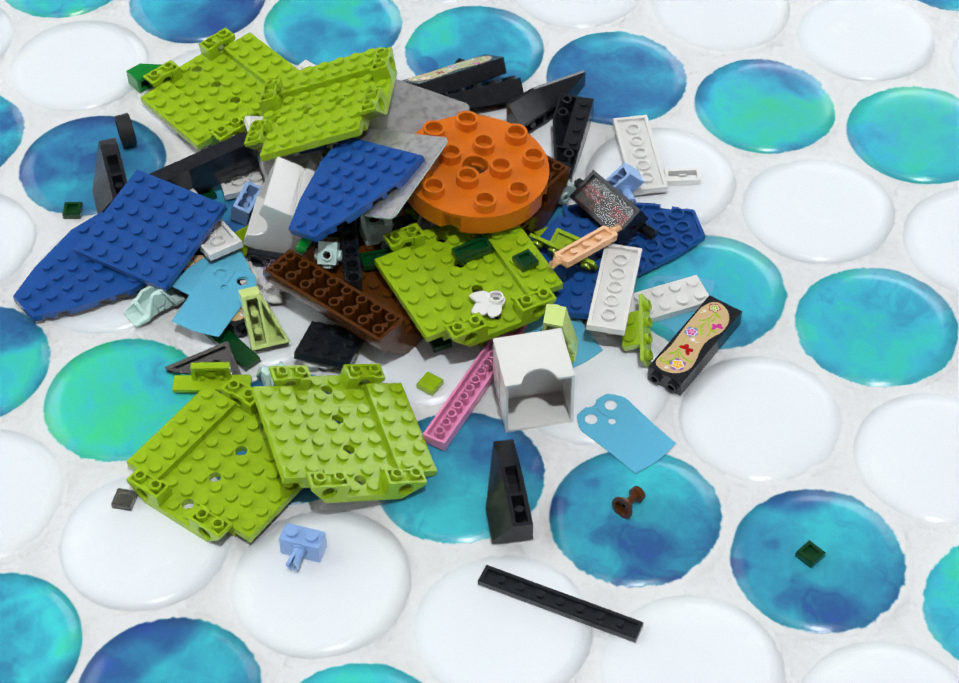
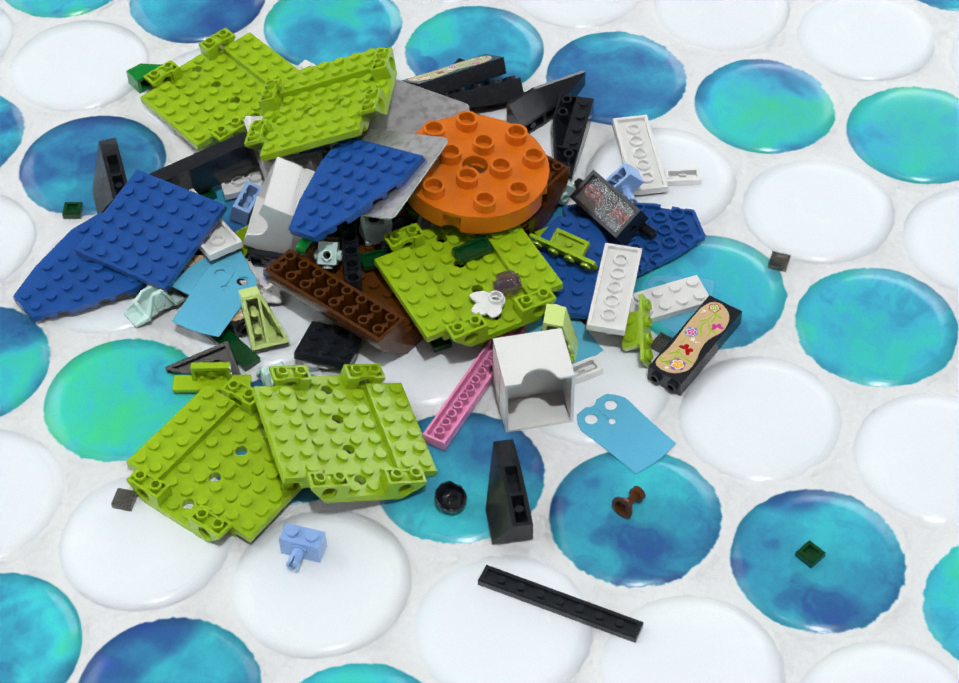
black tyre [115,113,137,148] -> none
lime tile [416,371,444,396] -> none
dark green tile [512,249,539,273] -> none
light nougat plate [549,224,622,269] -> none
none -> black hair [435,481,467,514]
none -> head [493,270,522,297]
none -> white tile [572,356,603,385]
none -> clear smoke tile [651,332,672,353]
none -> clear smoke tile [768,251,791,272]

